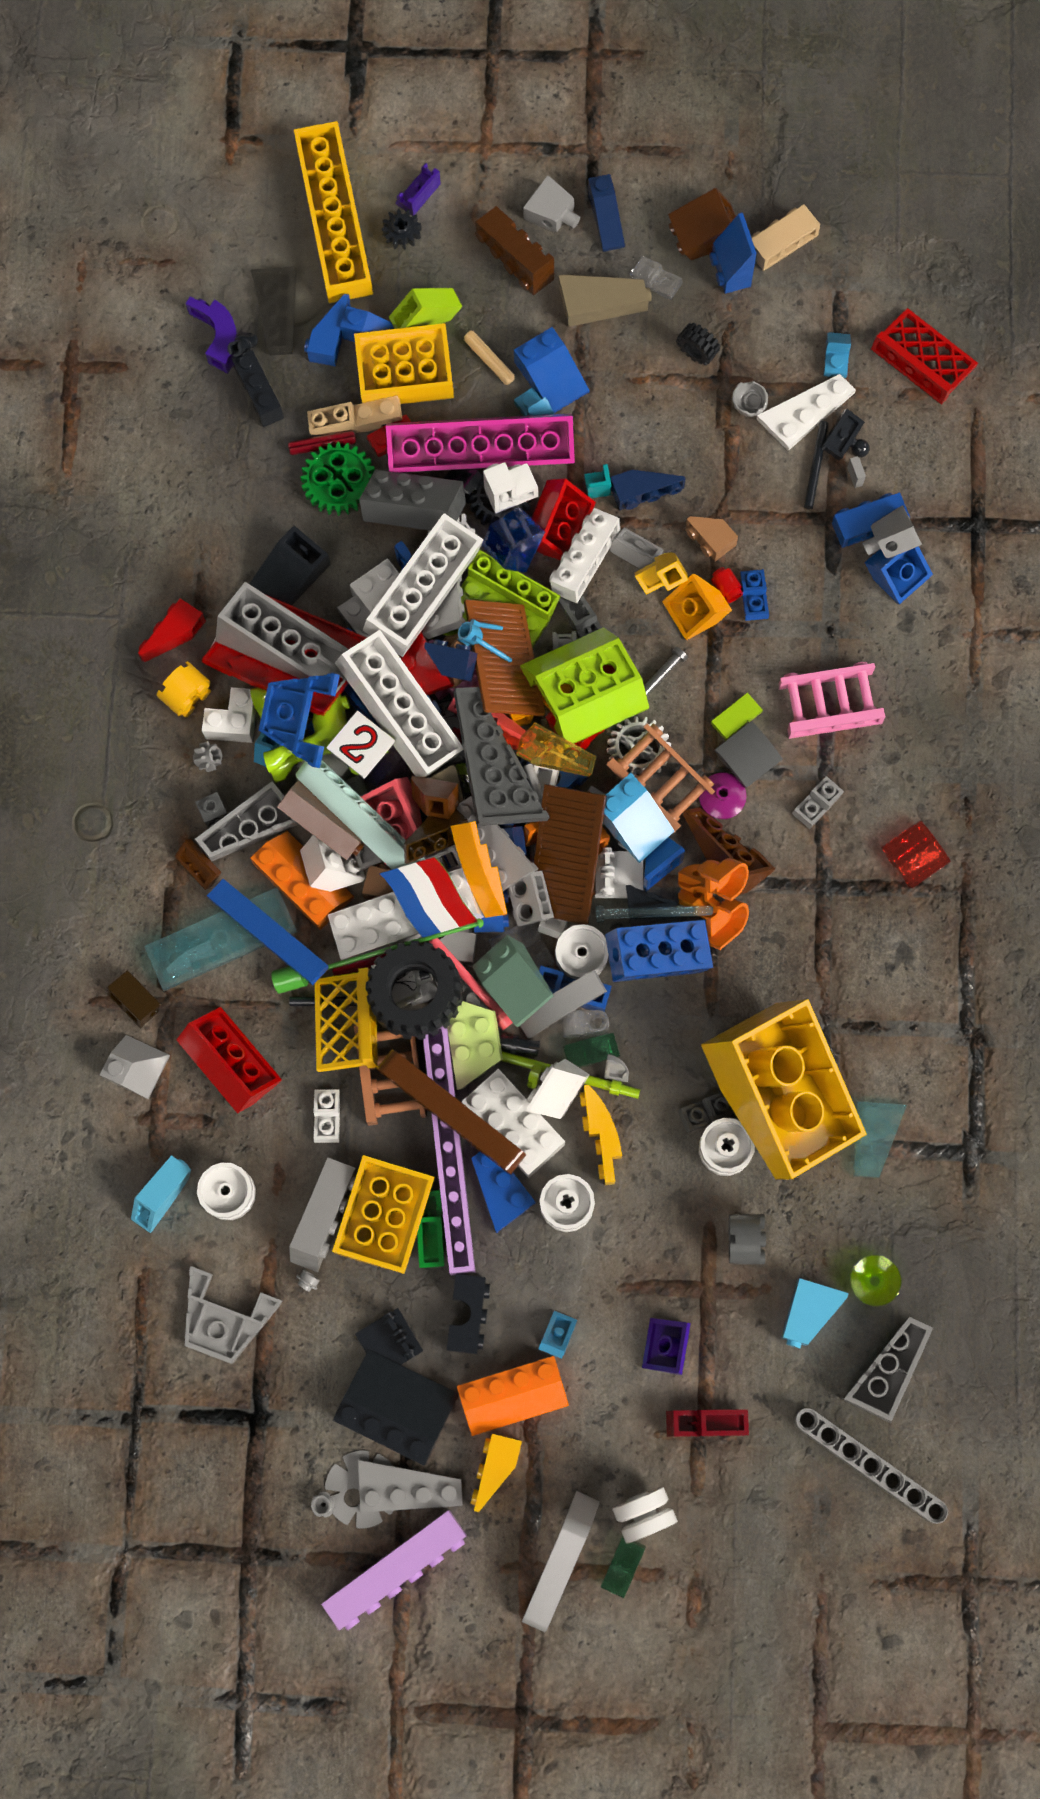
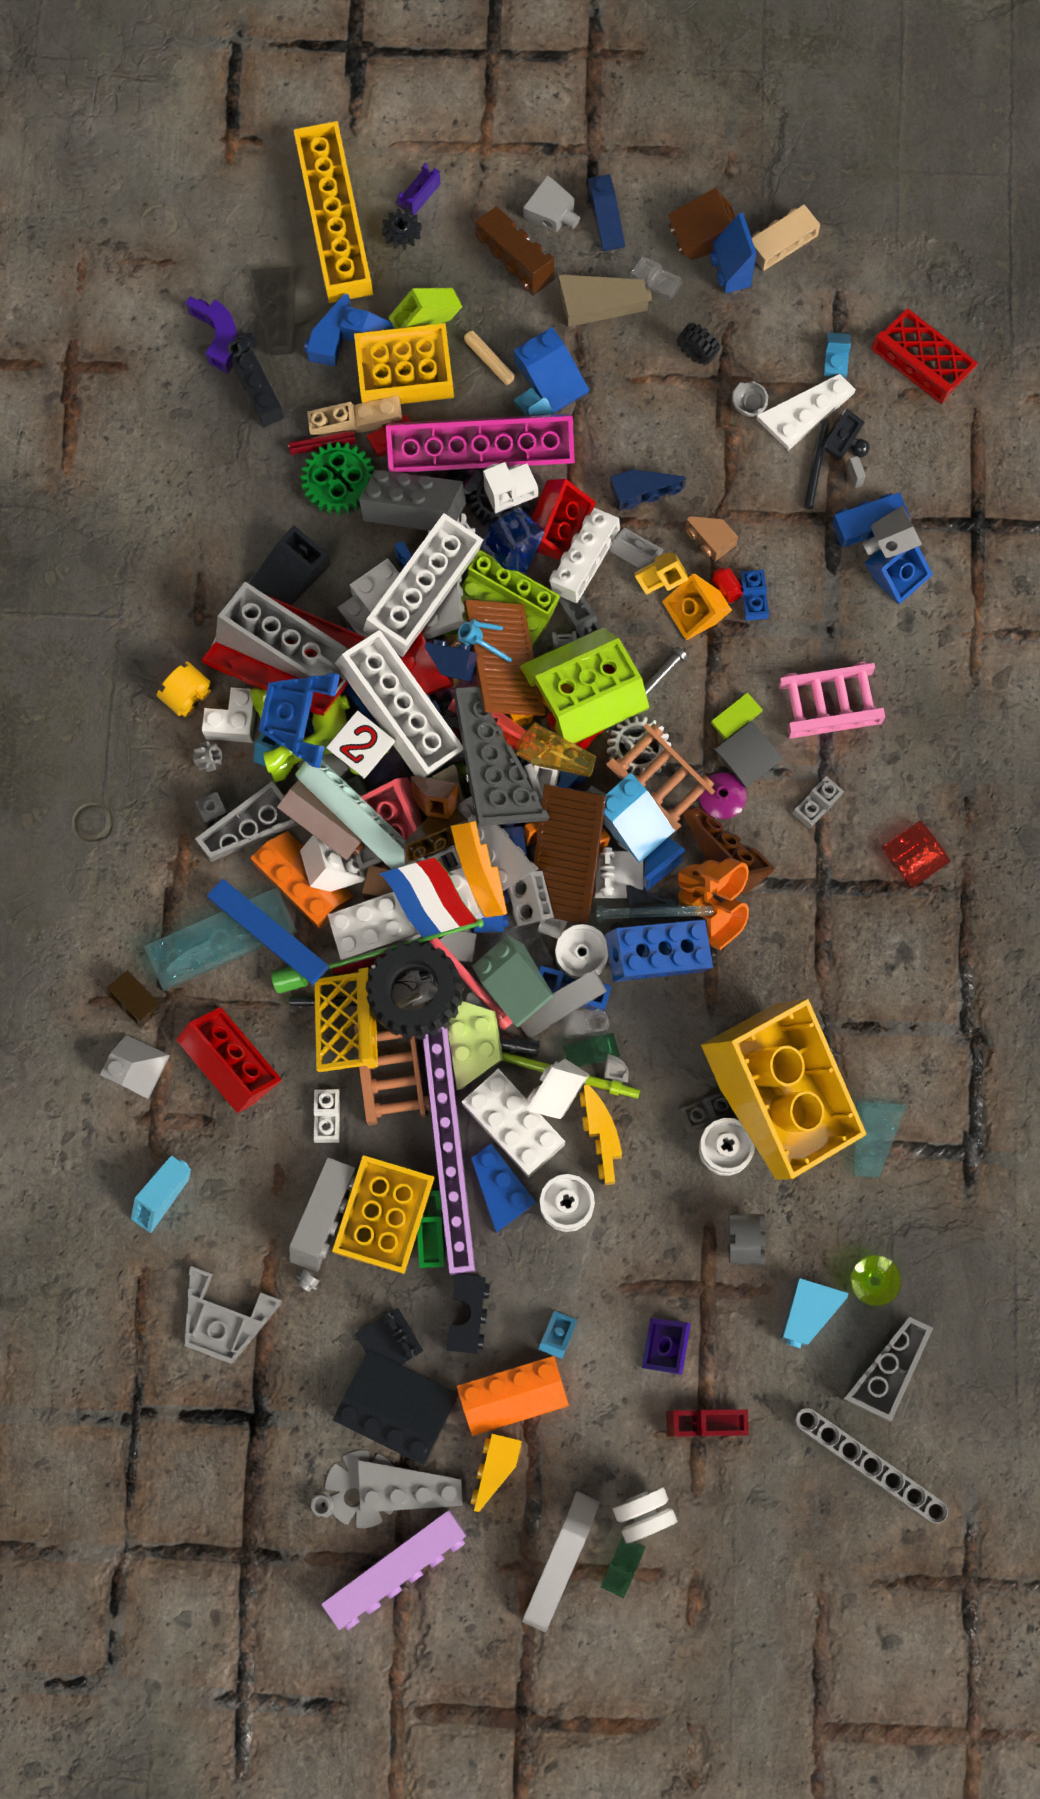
red slope [138,598,206,663] -> none
reddish brown plate [175,838,222,890] -> none
white wheel [197,1163,256,1220] -> none
reddish brown beam [376,1049,526,1175] -> none
lime tile [527,1064,543,1089] -> none
teal panel [584,464,611,499] -> none

